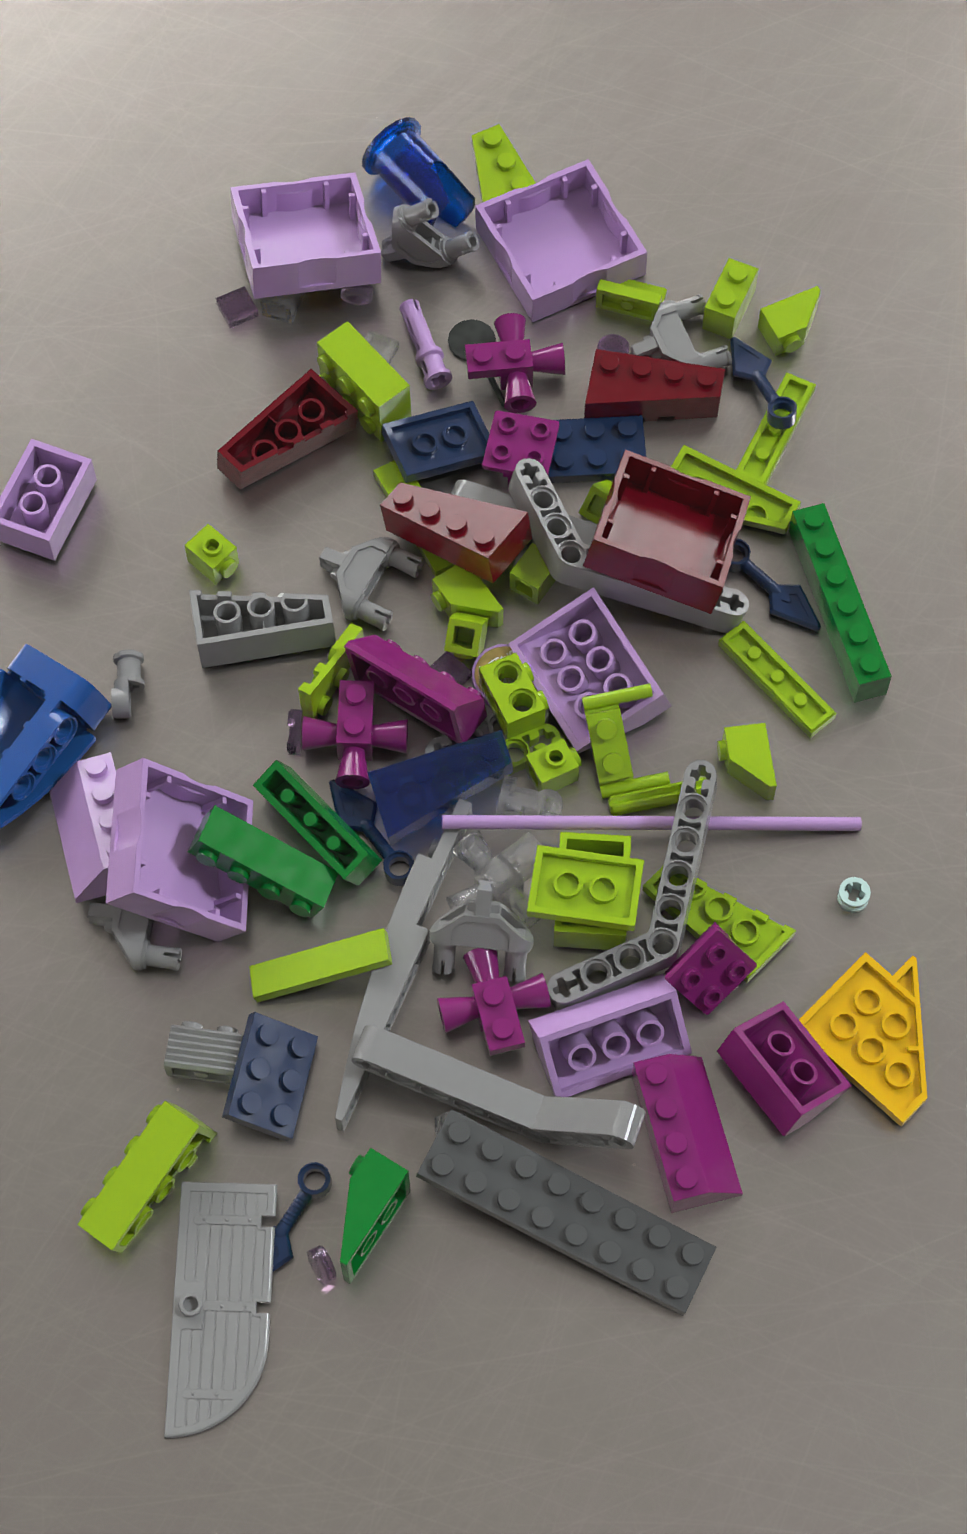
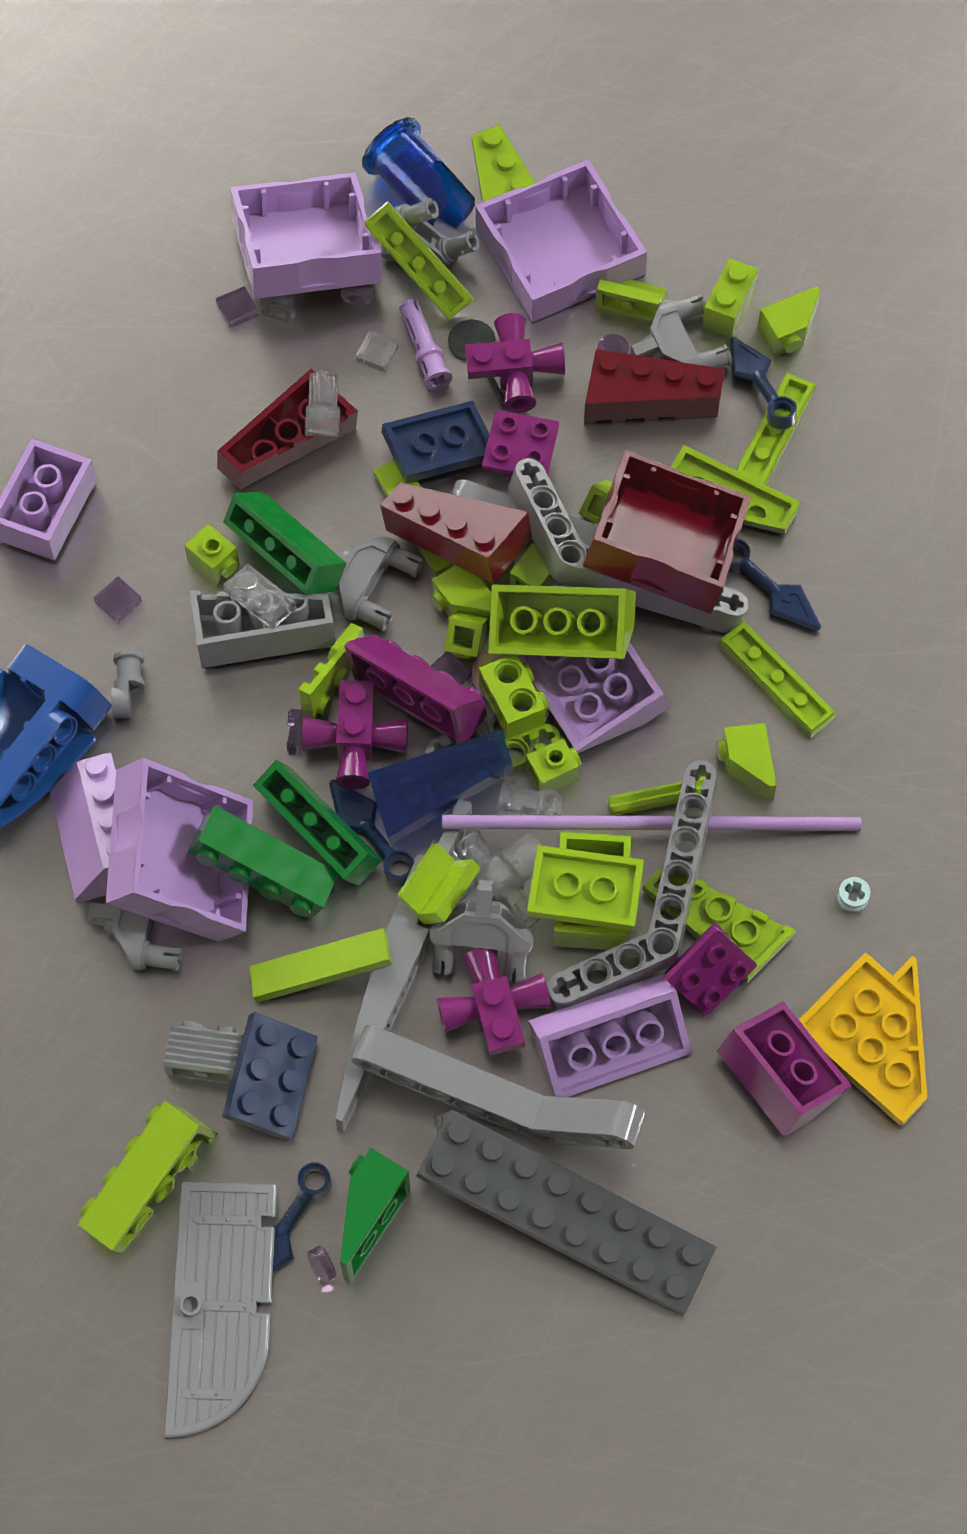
lime brick [317,321,411,442] -> none
dark blue plate [548,415,646,483] -> none
lime plate [582,683,670,799] -> none
magenta slope [632,1054,743,1213] -> none
green brick [789,503,892,703] -> none
none -> clear purple tile [93,576,142,623]
none -> green brick [223,491,347,595]
none -> clear plate [223,564,297,630]
none -> clear piece [305,370,340,437]
none -> lime tile [363,201,473,320]
none -> lime panel [397,843,481,924]
none -> lime slope [488,584,636,659]

